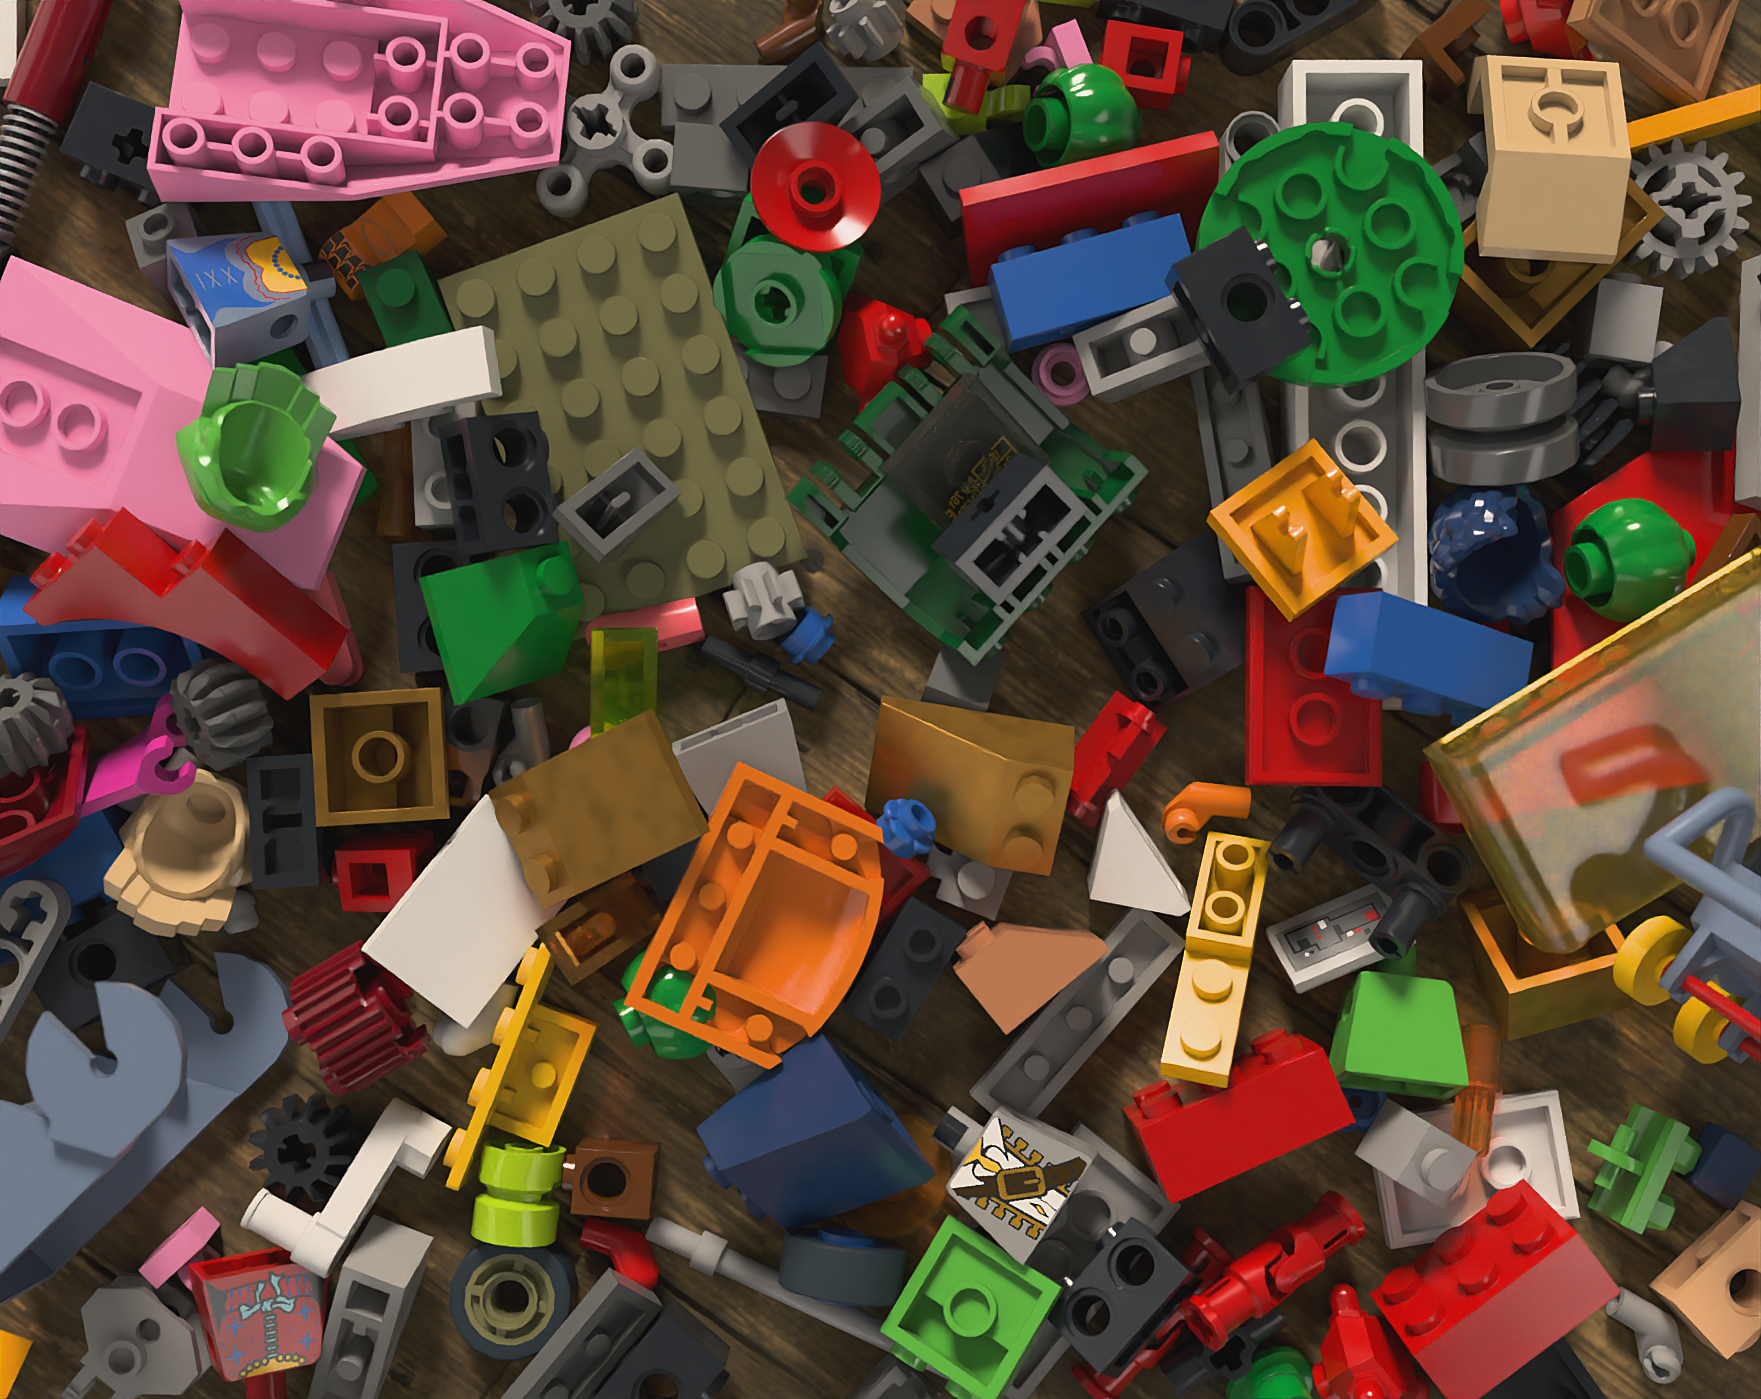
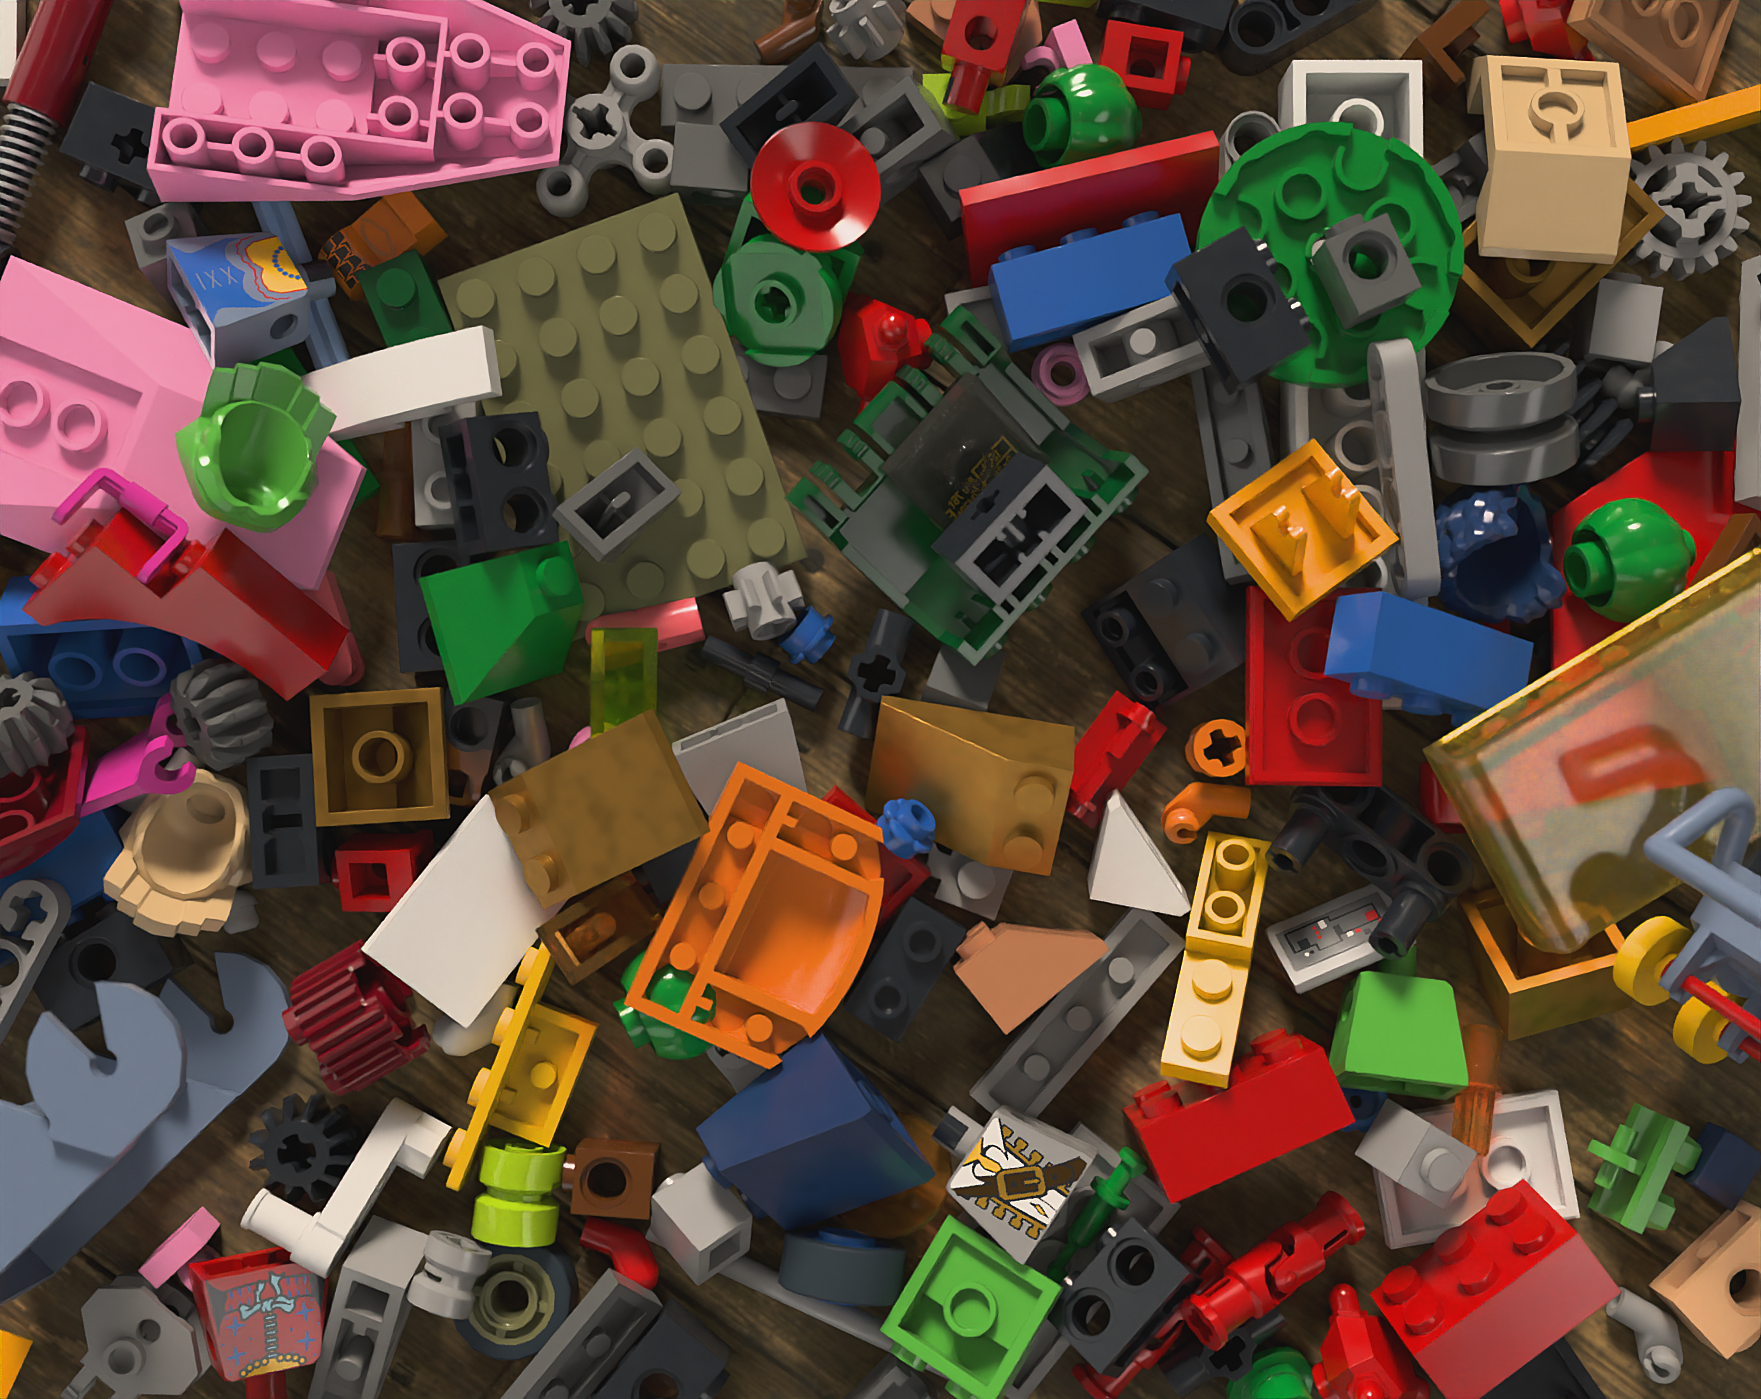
none -> dark pink piece [52,468,189,584]
none -> light grey wheel [406,1231,492,1320]
none -> light grey brick [651,1163,752,1286]
none -> black axle [837,608,916,742]
none -> green piece [1047,1146,1149,1284]
none -> orange bush [1184,719,1245,777]
none -> dark grey brick [1311,213,1422,330]
none -> light grey beam [1367,337,1441,600]

